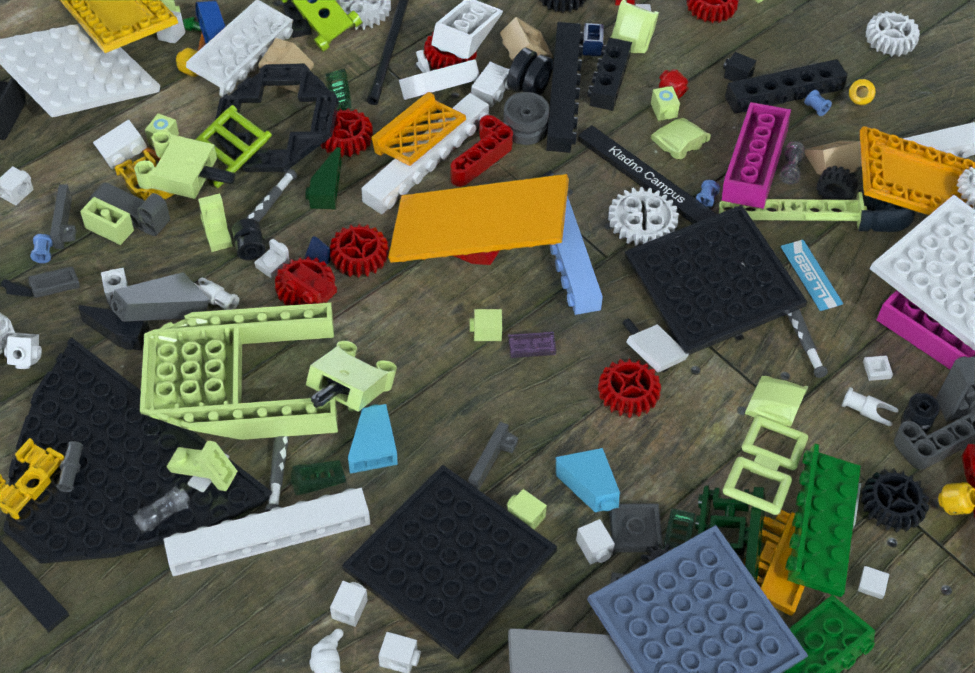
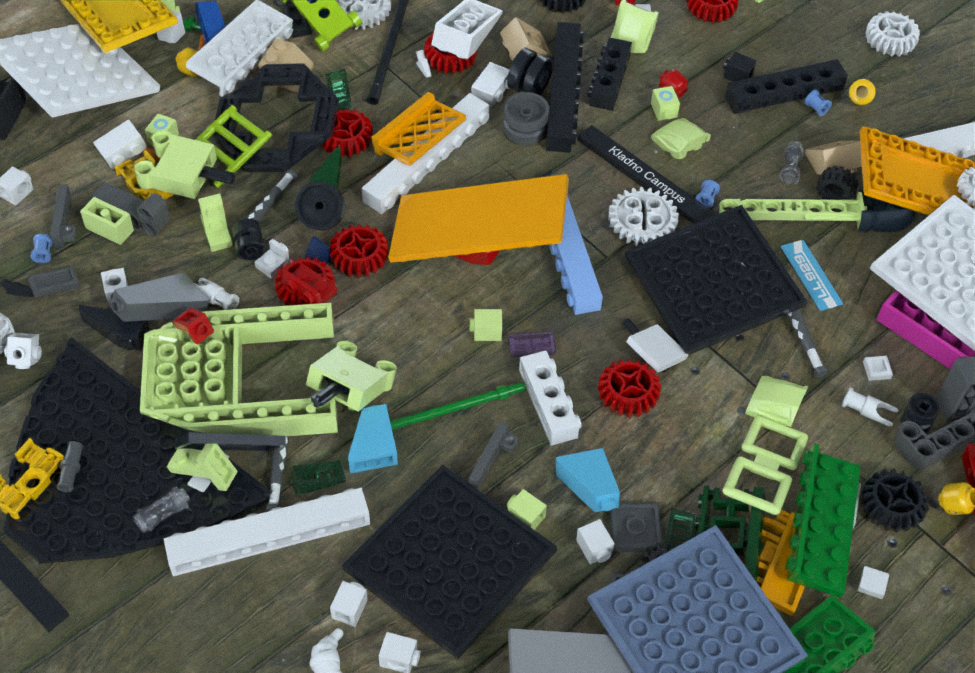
white beam [399,59,480,100] -> none
red beam [450,115,513,187] -> none
dark blue slope [583,23,604,56] -> none
dark pink brick [722,102,791,209] -> none
none -> red bracket [173,307,214,344]
none -> black piece [175,432,286,452]
none -> black wheel [295,181,346,231]
none -> green bar [390,382,526,430]
none -> white brick [519,351,581,446]

